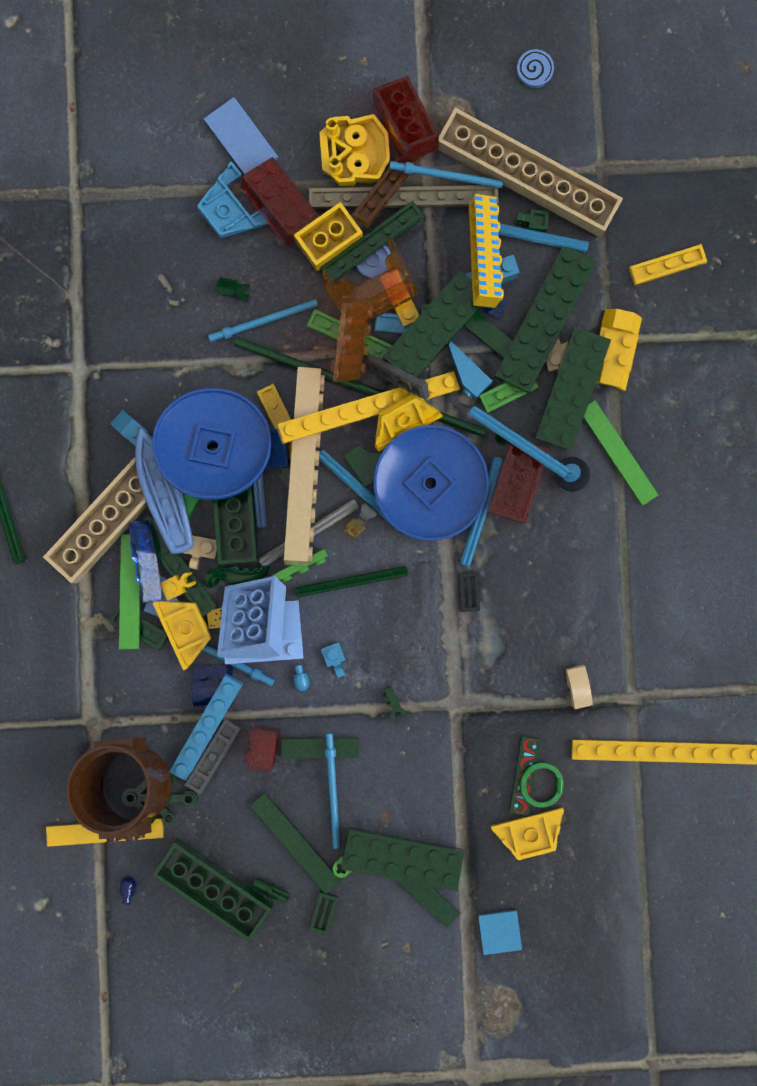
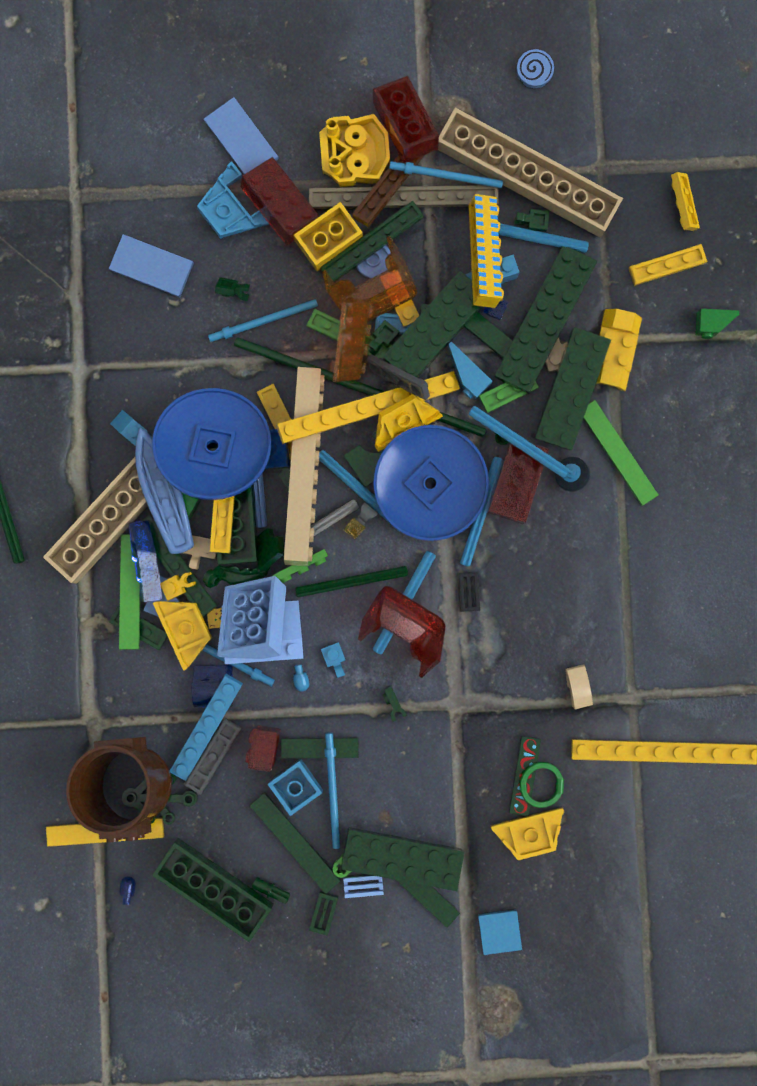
none -> medium blue tile [109,234,194,298]
none -> yellow plate [210,496,235,553]
none -> dark green tile [257,528,284,571]
none -> dark azure brick [268,758,323,816]
none -> light blue tile [343,875,384,898]
none -> clear red windscreen [358,586,446,678]
none -> dark green plate [369,320,400,356]
none -> dark azure axle [373,551,436,654]
none -> yellow plate [671,172,700,231]
none -> green slope [695,309,739,339]

